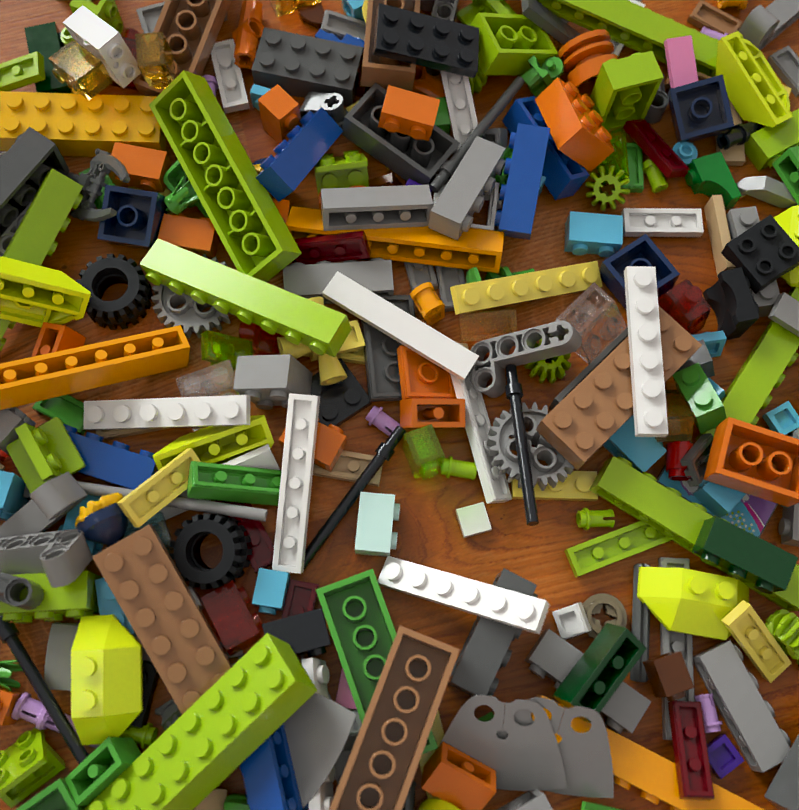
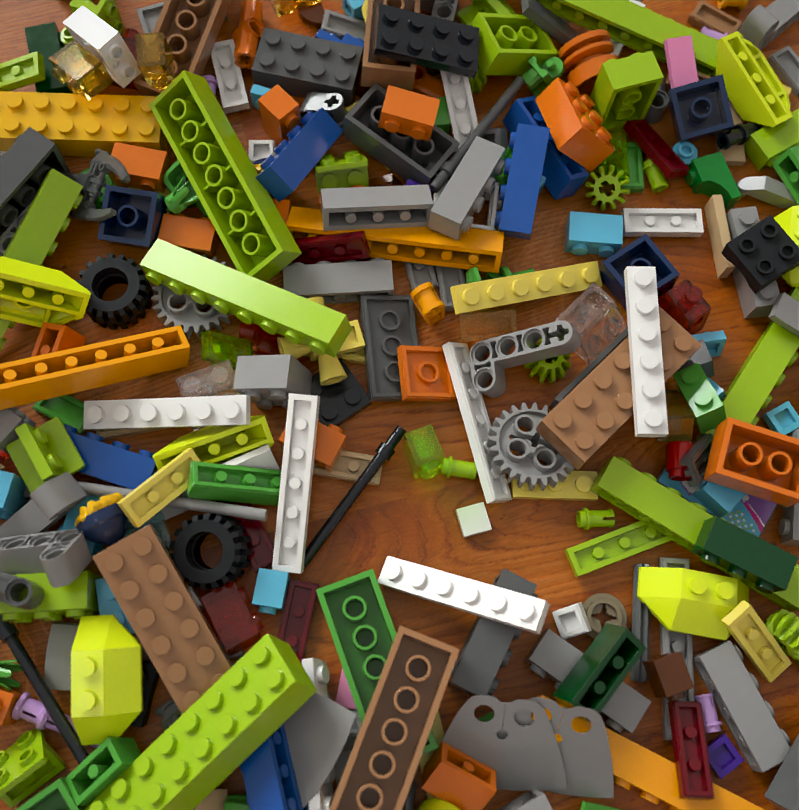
lime pin [120,723,158,749] -> none
black brick [262,608,332,658] -> none
white tile [322,271,479,381] -> none
light aqua brick [355,492,400,557] -> none
lavender pin [365,406,400,436] -> none
orange brick [400,399,465,428] -> none
black bar [505,364,539,526] -> none
medium azure brick [603,415,667,472] -> none
black brick [703,267,760,340] -> none
none -> white tile [248,140,276,163]

